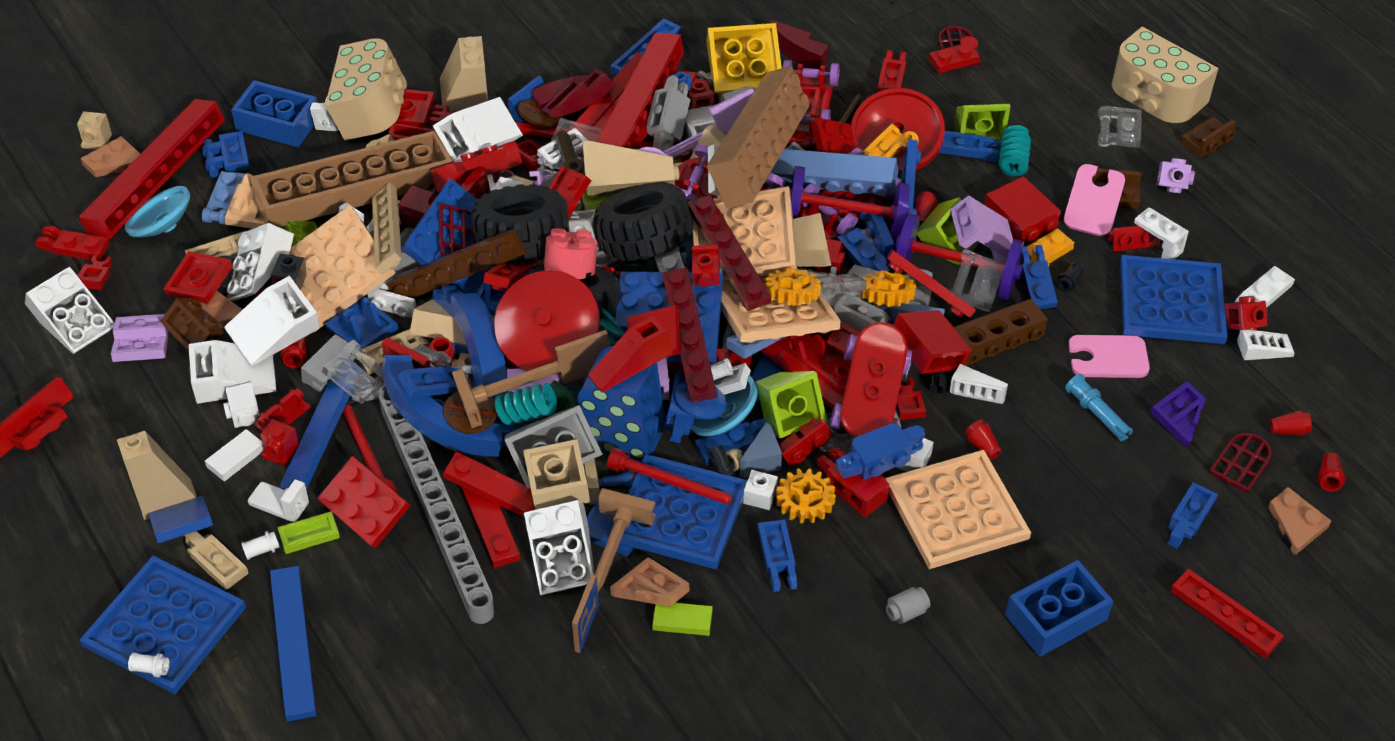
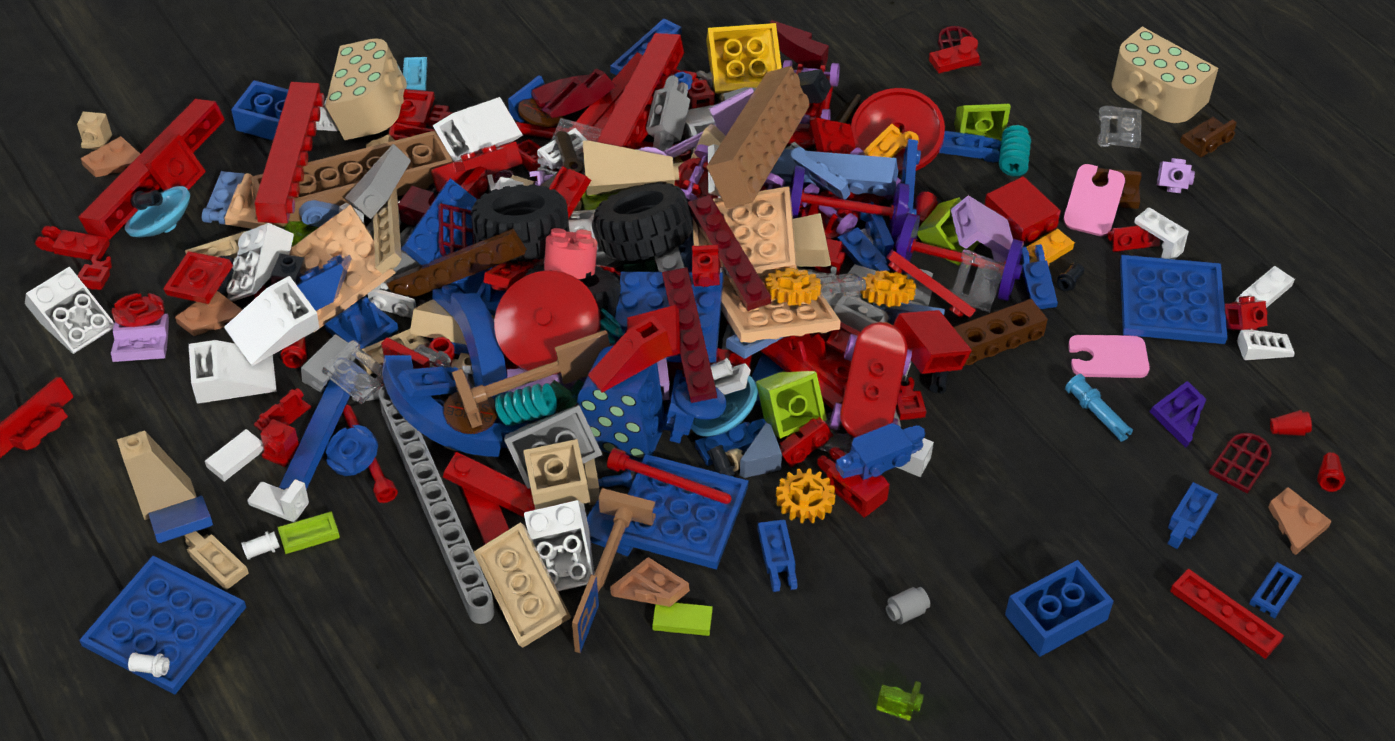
reddish brown bracket [160,298,224,351] -> none
blue plate [202,131,250,178] -> none
white brick [223,382,260,428] -> none
blue tile [270,566,317,722] -> none
red plate [317,456,411,548] -> none
tan slope [440,36,488,112] -> none
white plate [743,470,778,510] -> none
red hinge [877,50,907,92] -> none
light nougat plate [885,450,1031,569] -> none
white slope [949,364,1008,404] -> none
red cone [965,420,1002,460] -> none
none -> red tile [112,293,165,327]
none -> black pin [131,190,163,210]
none -> red plate [144,134,206,191]
none -> red brick [255,82,324,224]
none -> blue slope [297,254,352,311]
none -> medium blue plate [299,200,340,227]
none -> blue tile [326,425,378,476]
none -> light grey slope [345,144,411,219]
none -> medium azure plate [403,57,427,91]
none -> tan plate [474,523,571,648]
none -> medium blue plate [791,147,850,200]
none -> black brick [798,69,831,104]
none -> clear neon green bracket [876,681,924,721]
none -> blue tile [1249,562,1302,619]

